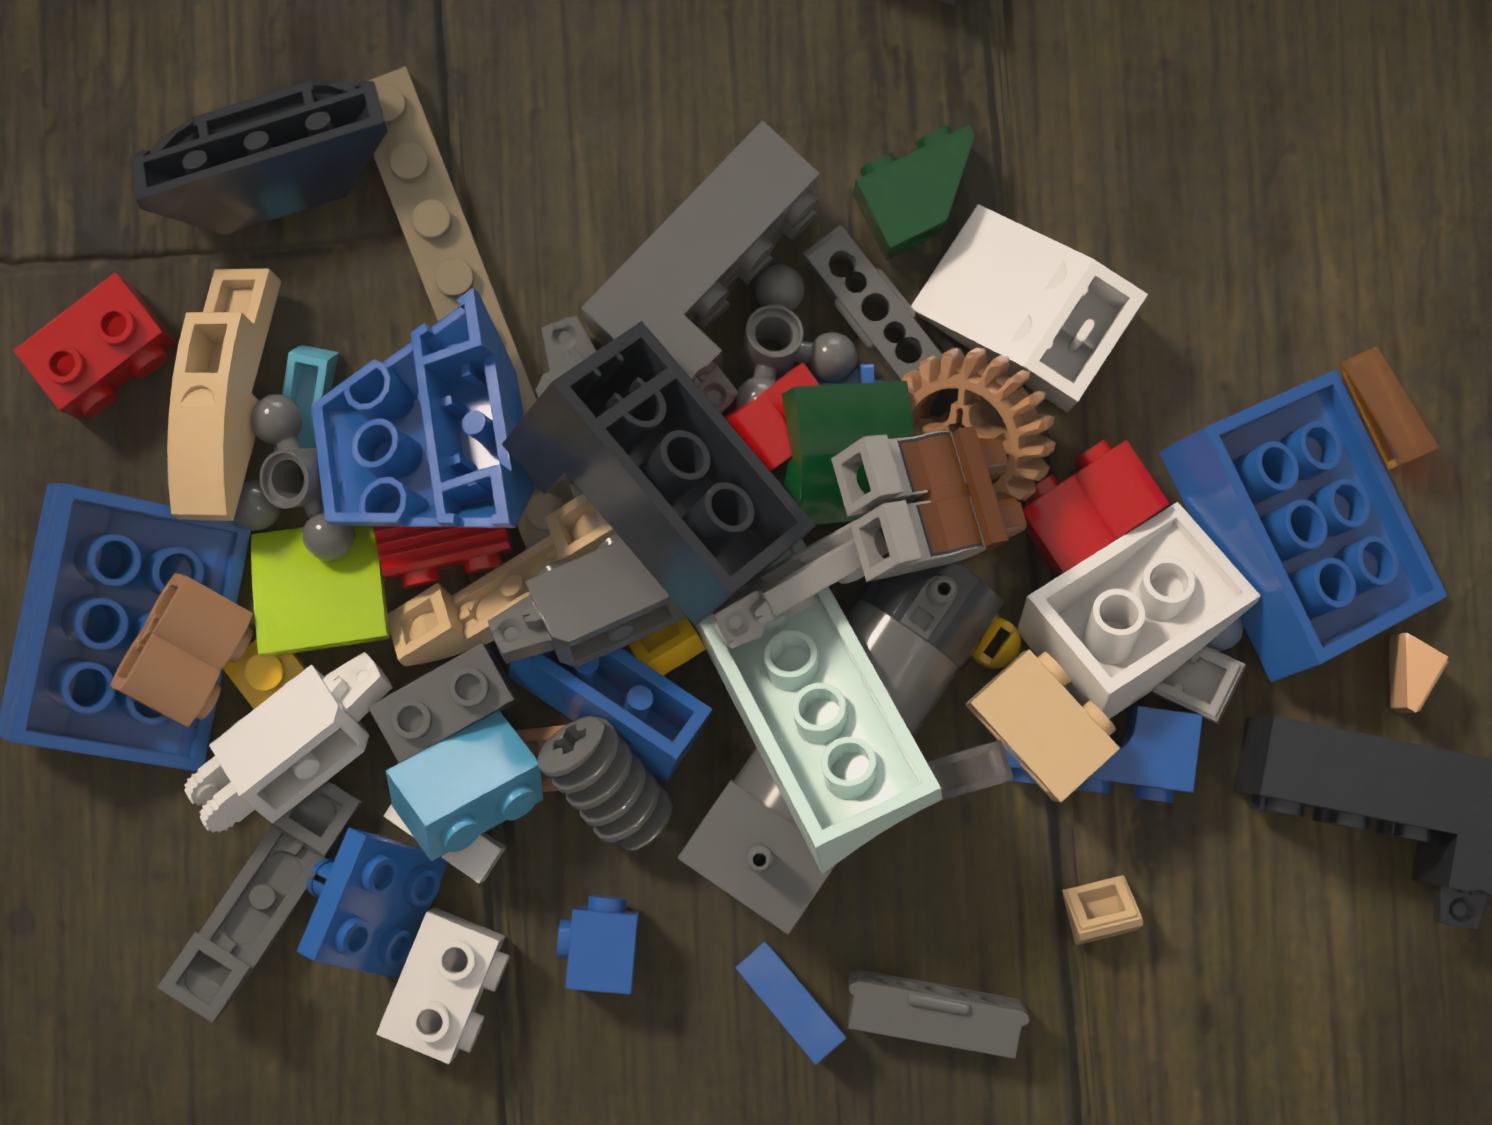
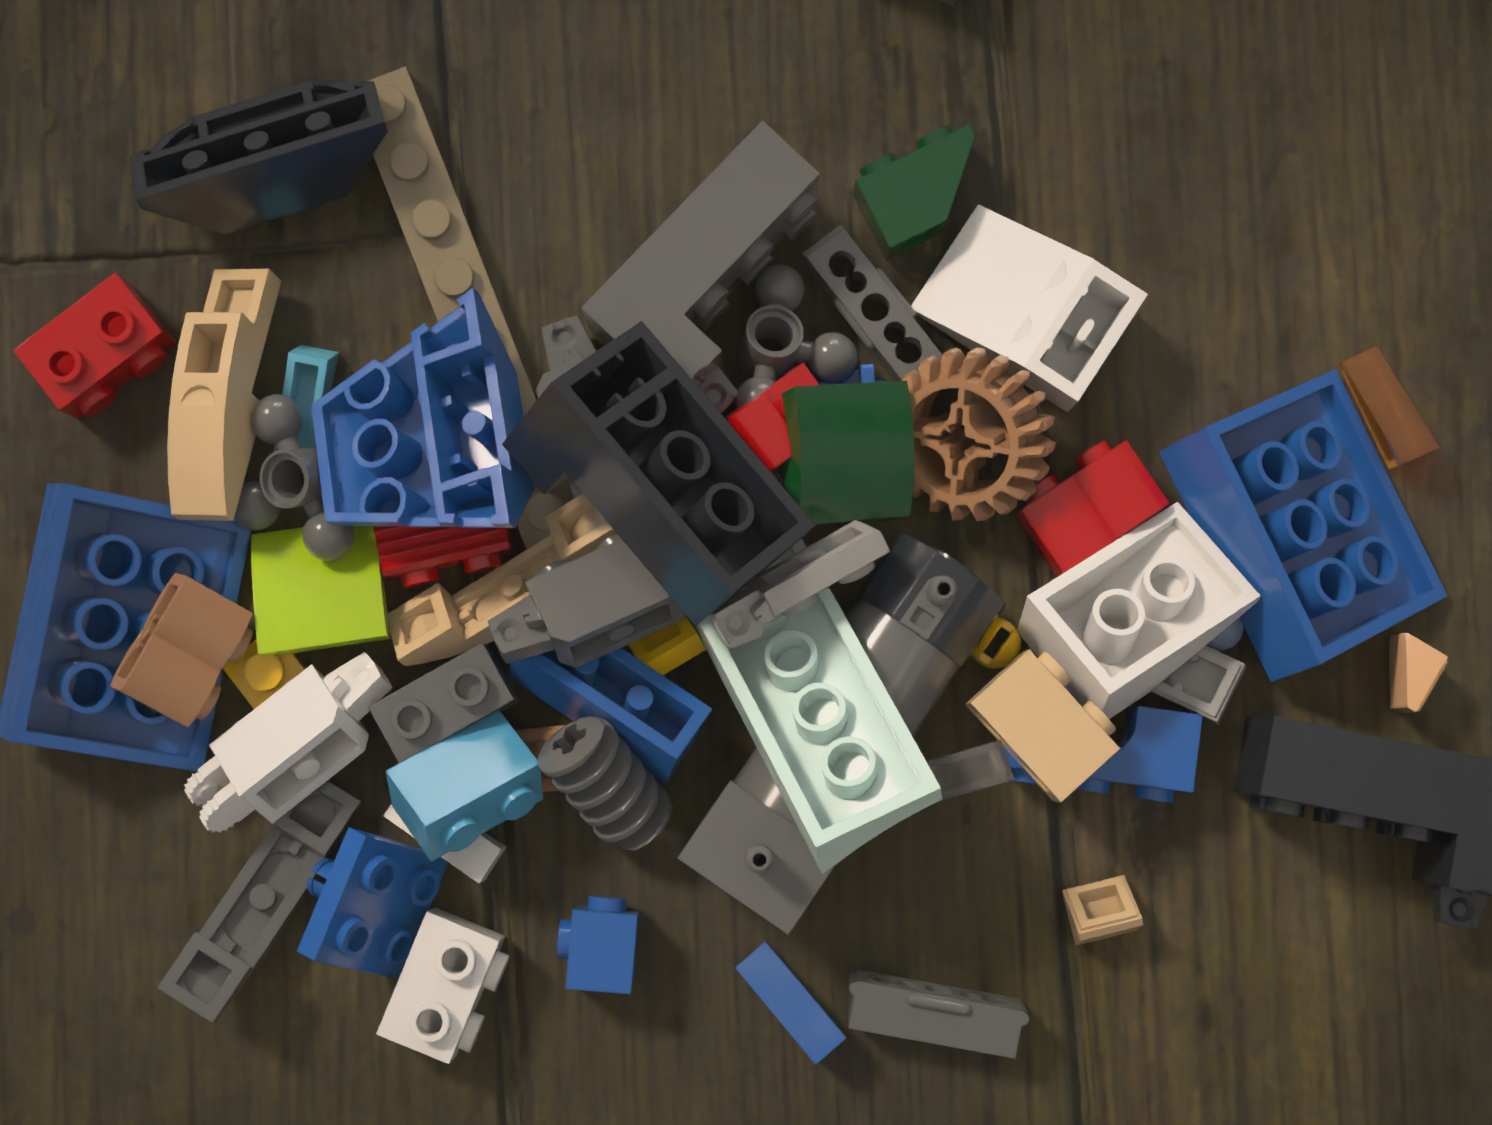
hips [831,426,1027,582] -> none

